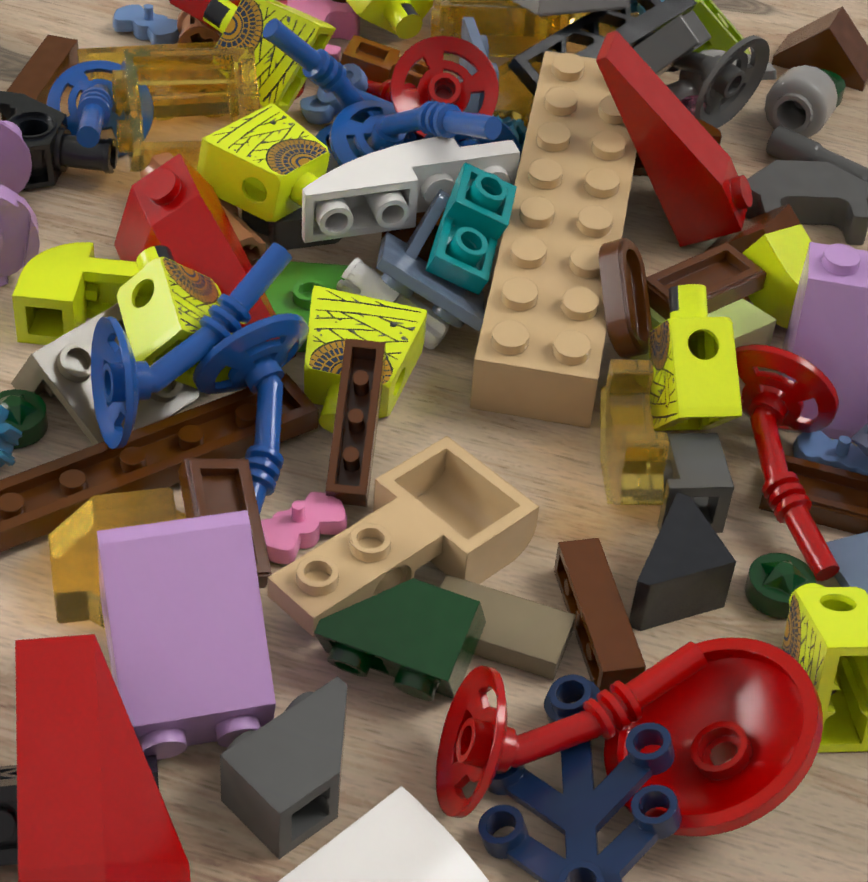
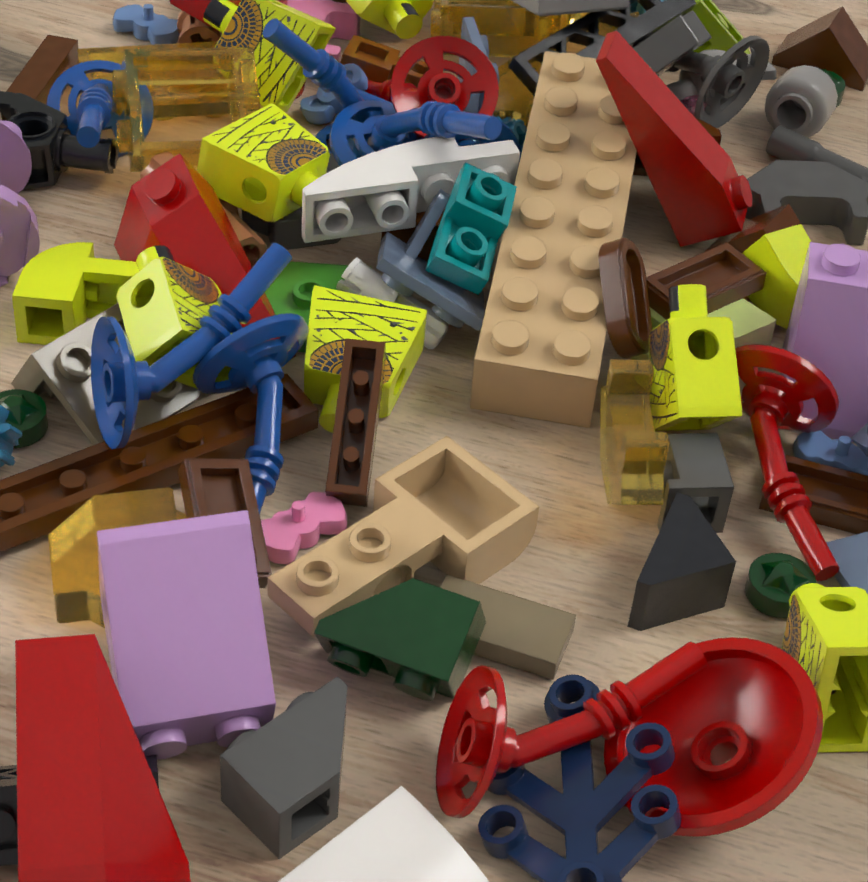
reddish brown piece [554,538,646,692] -> none

